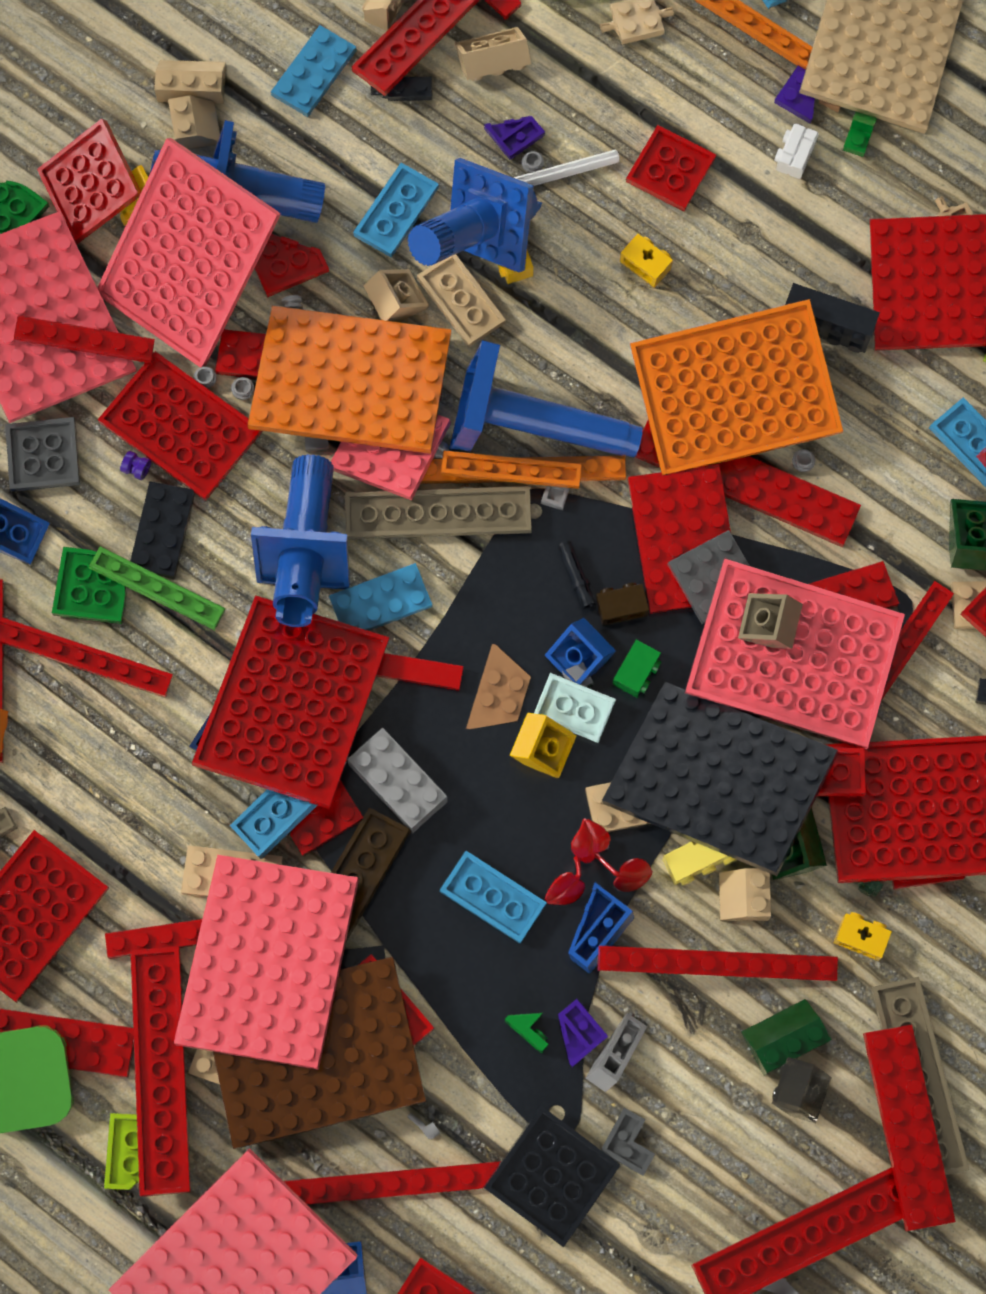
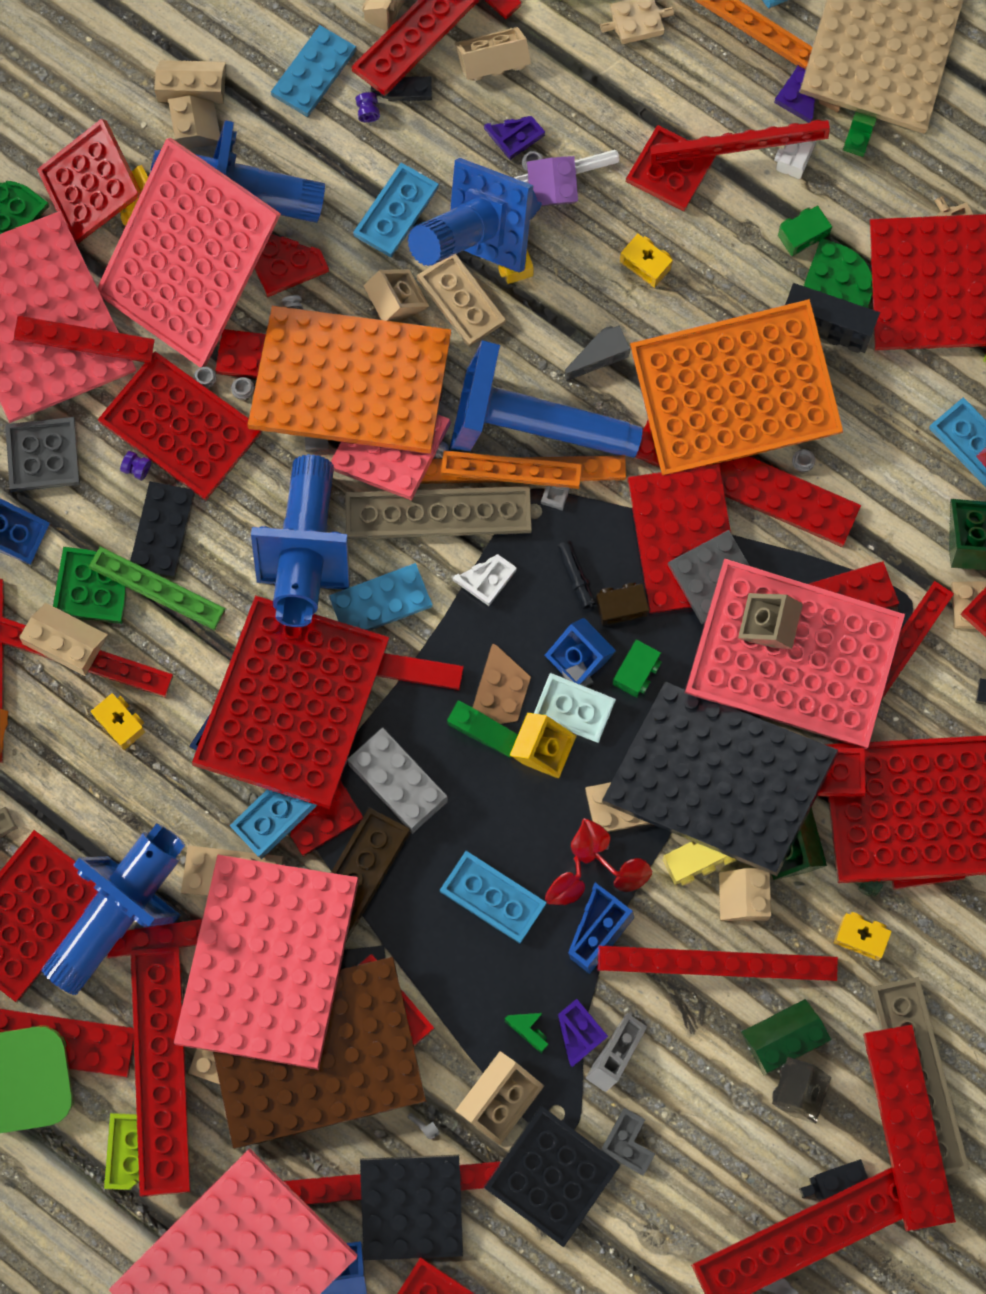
none -> tan slope [19,603,108,676]
none -> blue piece [41,823,186,995]
none -> yellow brick [90,693,146,750]
none -> dark purple wheel [355,92,380,123]
none -> black plate [360,1154,463,1261]
none -> green slope [447,700,518,758]
none -> white wing [453,555,517,606]
none -> tan slope [455,1052,544,1145]
none -> medium lavender slope [527,156,578,206]
none -> dark grey slope [565,325,630,381]
none -> red plate [650,120,830,165]
none -> green brick [777,205,832,257]
none -> black hinge [799,1159,868,1200]
none -> green plate [804,238,873,308]

